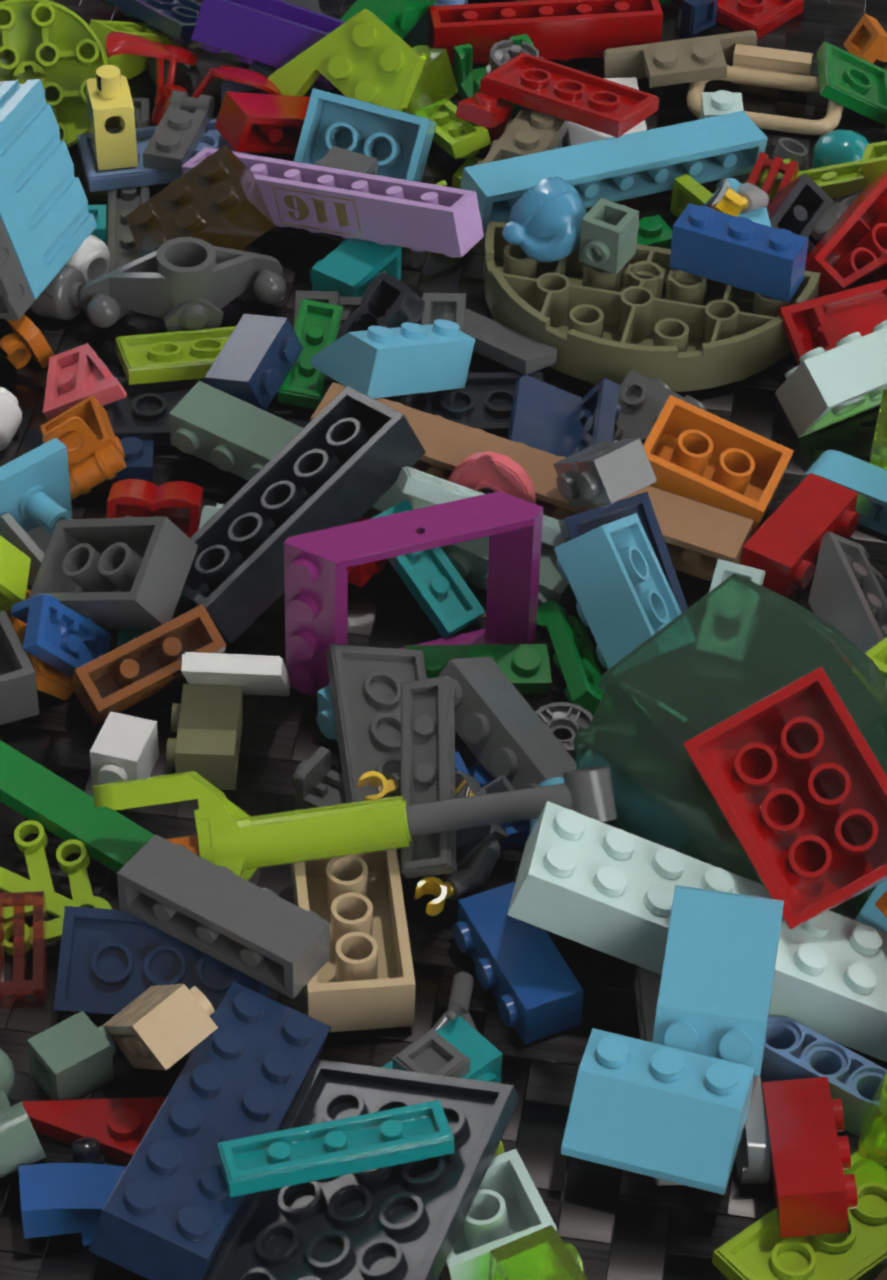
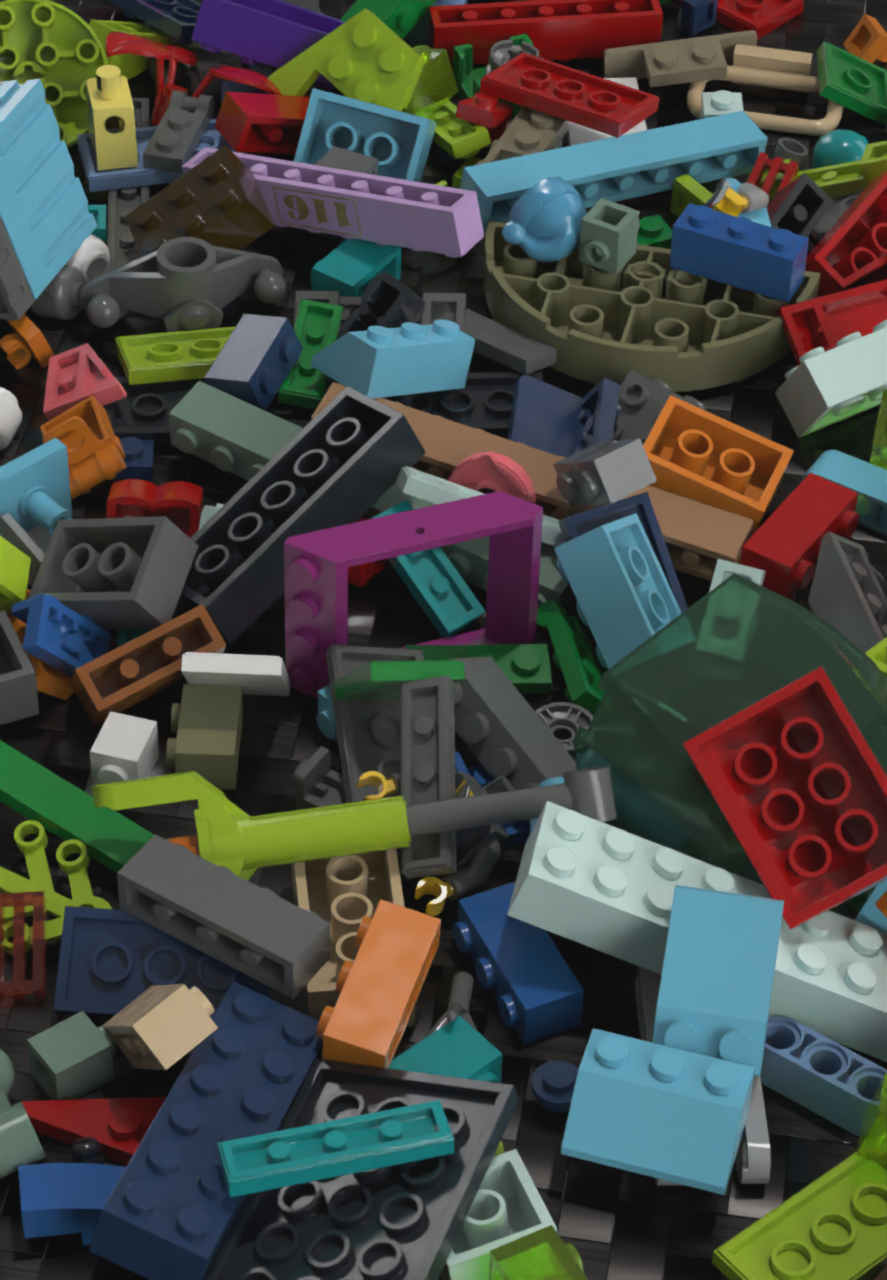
dark grey tile [392,1029,470,1078] -> none
red brick [762,1077,858,1238] -> none
none -> orange brick [316,899,441,1068]
none -> green tile [334,660,465,700]
none -> dark blue plate [531,1061,579,1112]

